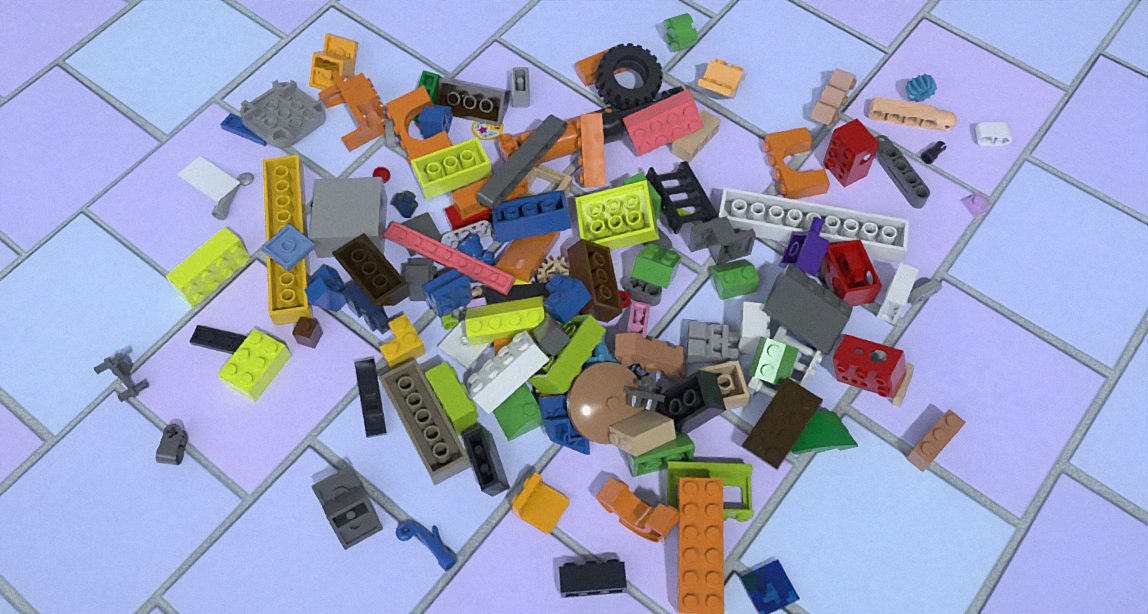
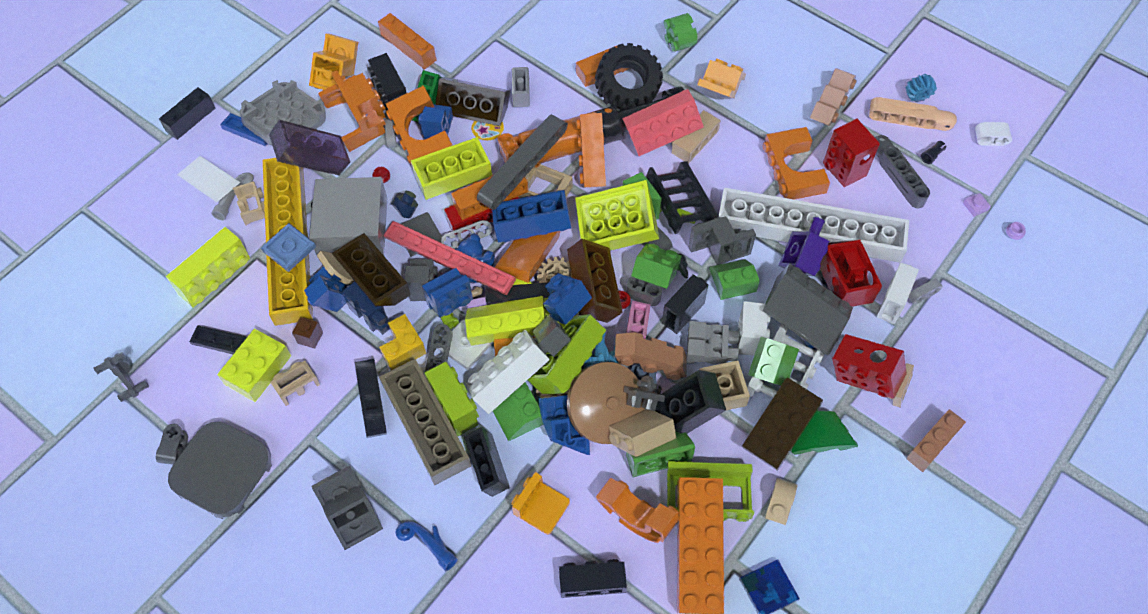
none -> black brick [159,87,216,140]
none -> dark grey tile [168,422,272,519]
none -> tan window [233,181,265,226]
none -> clear purple brick [269,120,350,176]
none -> tan window [270,361,320,406]
none -> tan tile [317,251,355,285]
none -> black brick [367,53,407,112]
none -> orange brick [378,13,437,70]
none -> dark grey beam [425,324,453,372]
none -> black brick [662,274,709,334]
none -> black bar [677,253,688,279]
none -> tan brick [765,477,797,525]
none -> lavender plate [1006,222,1026,240]

